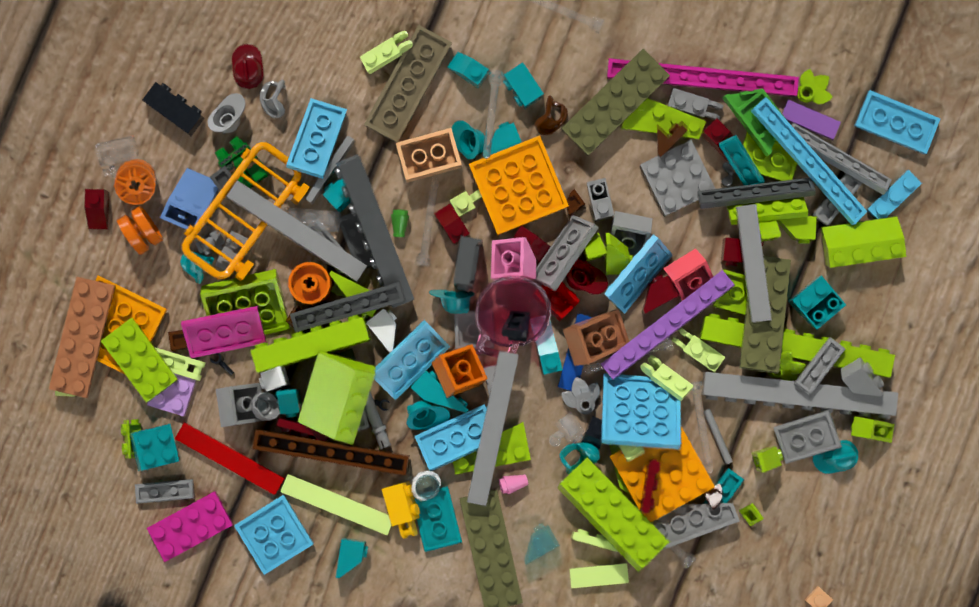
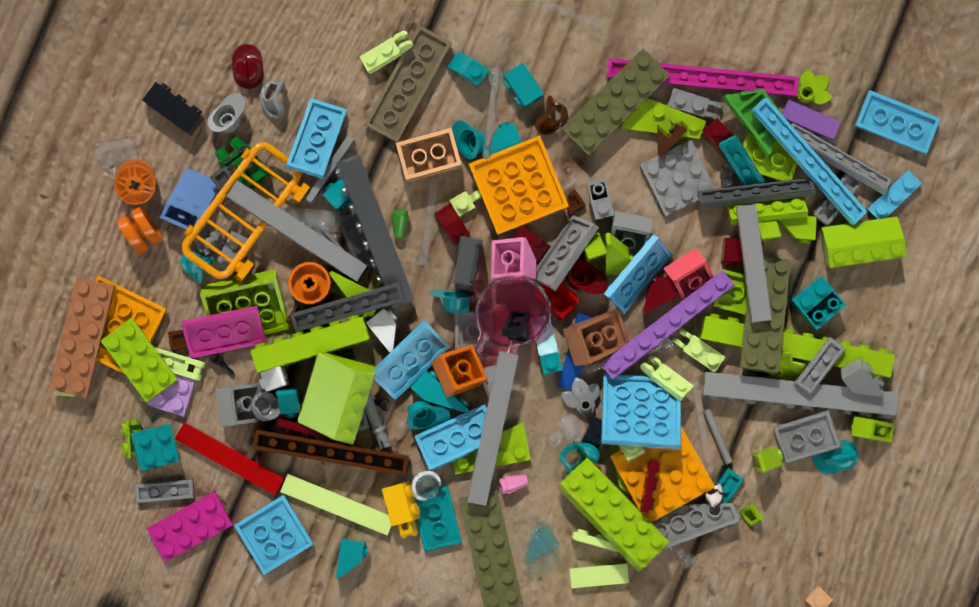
dark red slope [84,189,109,230] -> none

